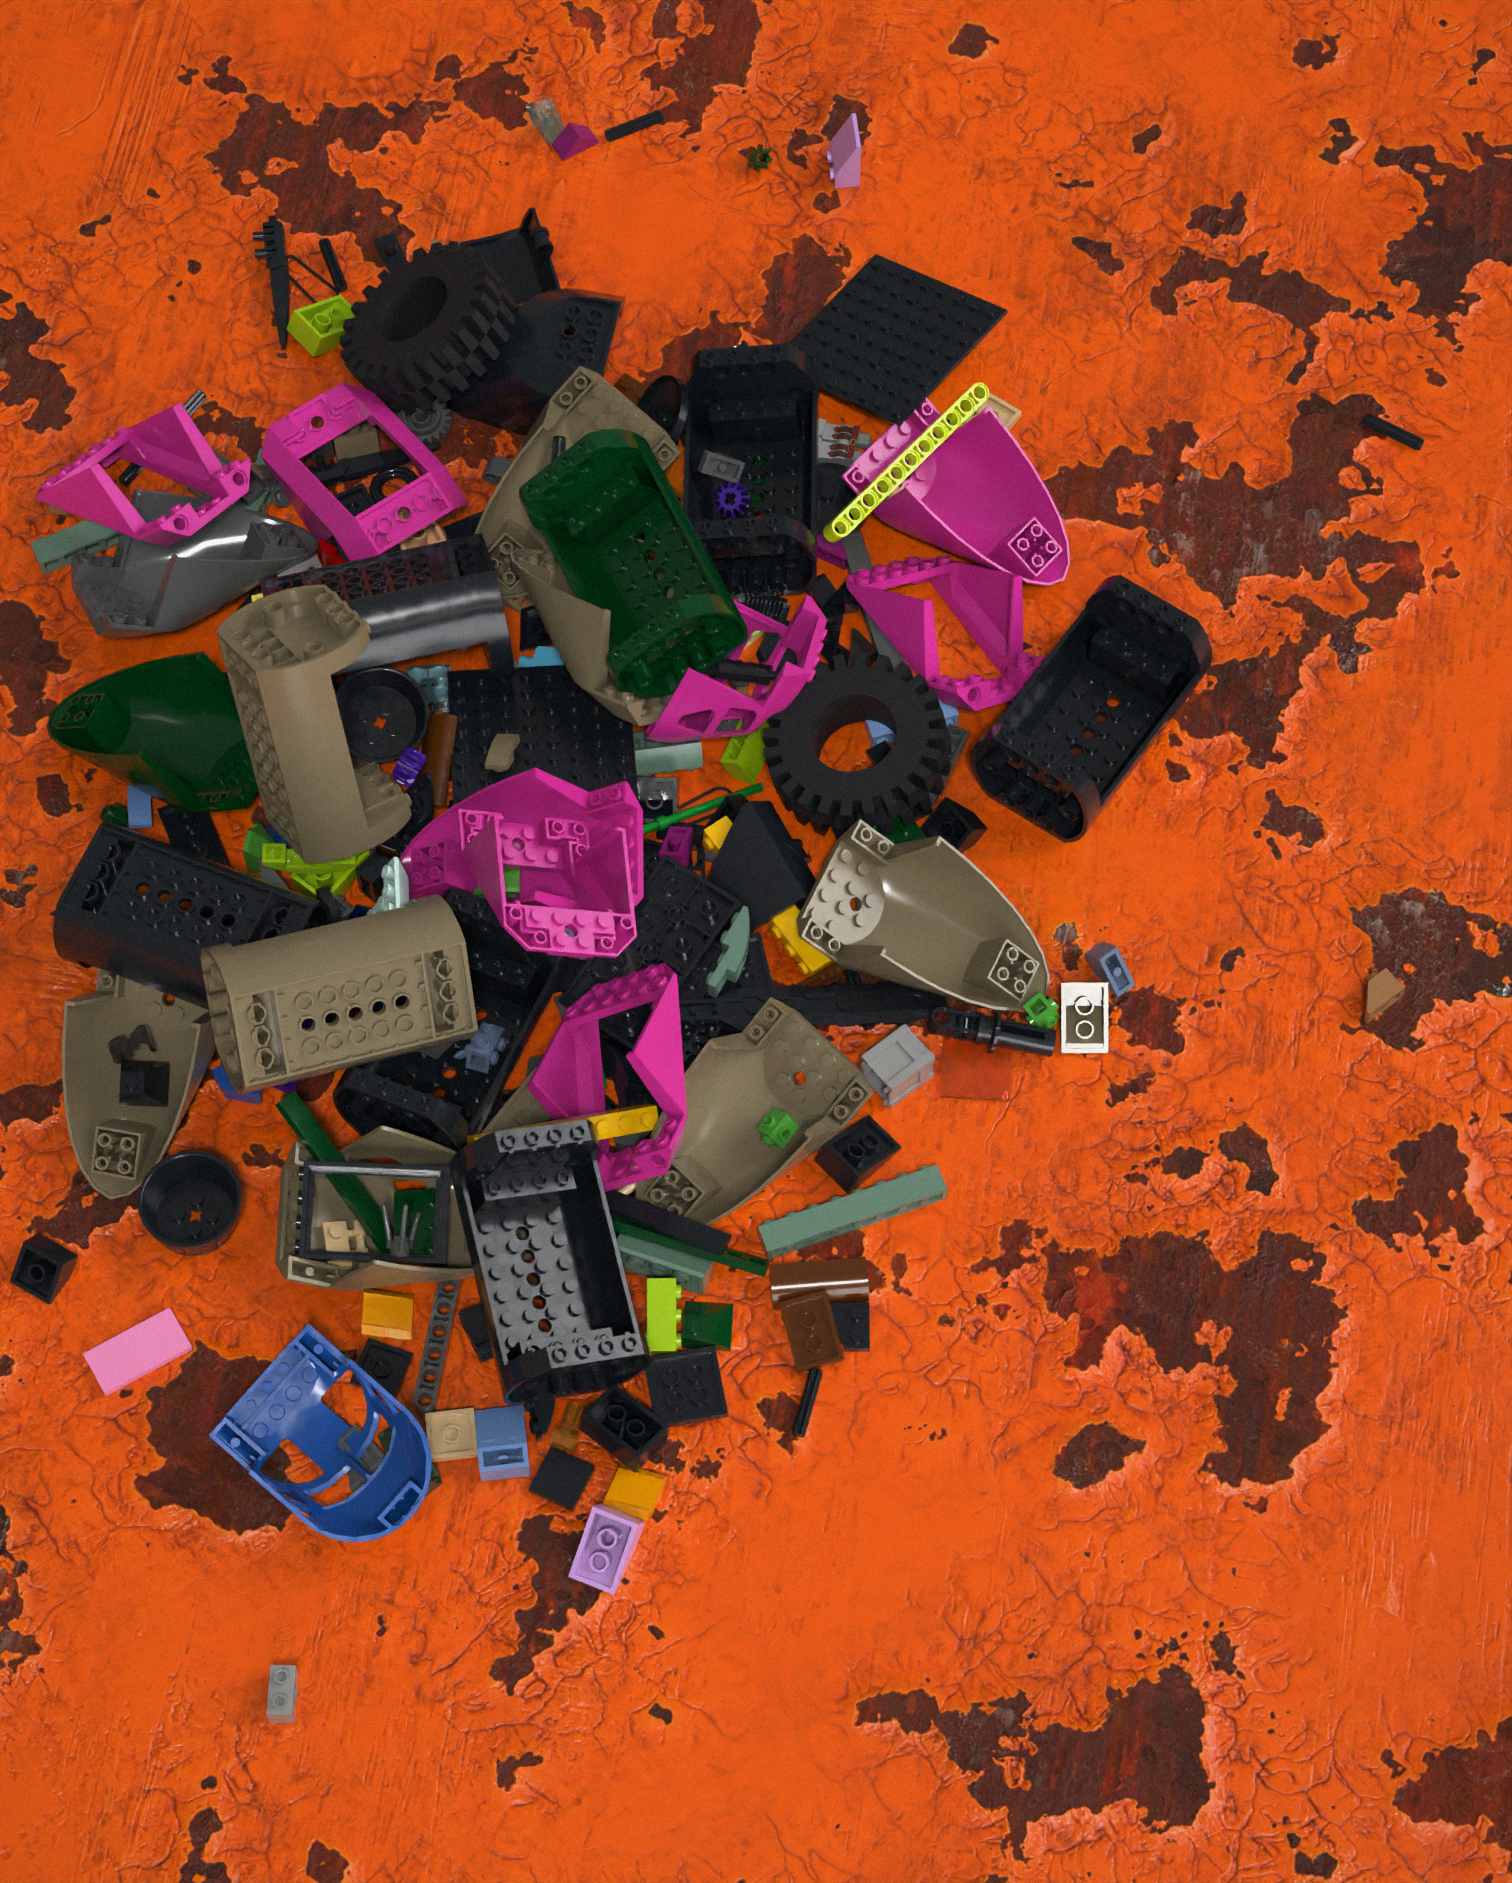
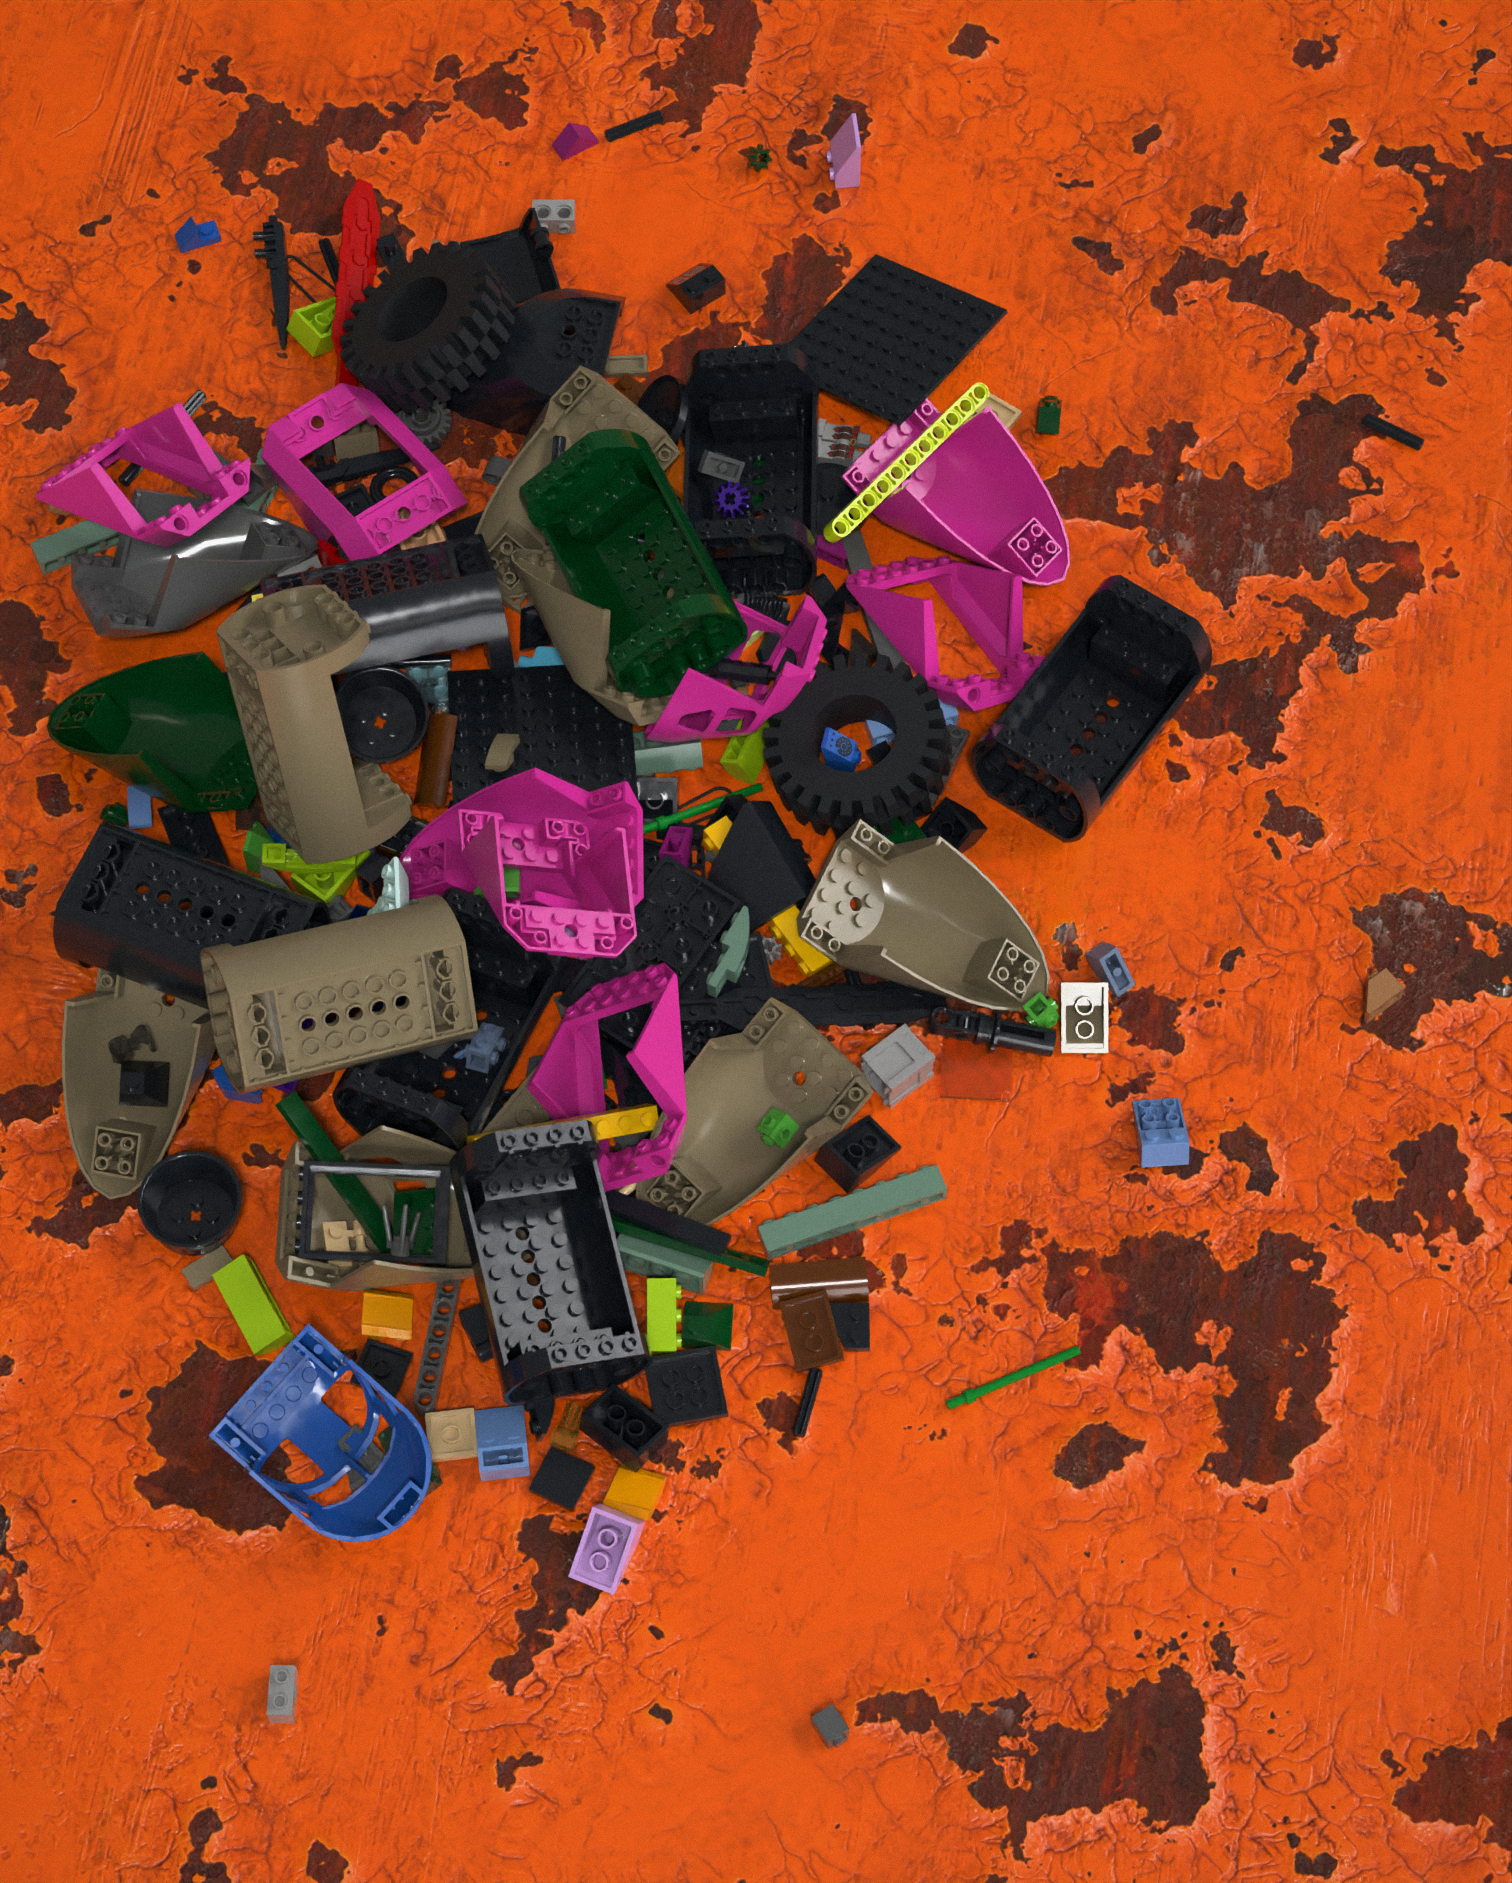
black slope [10,1233,78,1304] -> none
bright pink tile [83,1307,193,1396] -> none
dark grey tile [271,486,291,507] -> none
black tyre [316,886,342,924] -> none
dark purple gear [392,747,426,787] -> none
black wing [403,772,433,835] -> none
clear light blue slope [525,97,564,145] -> none
none -> blue slope [174,217,221,253]
none -> dark tan tile [181,1245,233,1291]
none -> lime brick [212,1254,295,1355]
none -> clear smoke slope [236,791,262,830]
none -> red plate [331,178,381,387]
none -> black pin [384,654,452,671]
none -> light grey brick [532,200,576,234]
none -> dark tan tile [605,354,648,378]
none -> black slope [666,263,726,314]
none -> light grey gear [762,936,782,966]
none -> dark grey brick [811,1704,849,1749]
none -> blue slope [821,727,861,772]
none -> green bar [945,1345,1081,1410]
none -> dark green slope [1037,395,1062,434]
none -> medium blue slope [1132,1098,1190,1168]

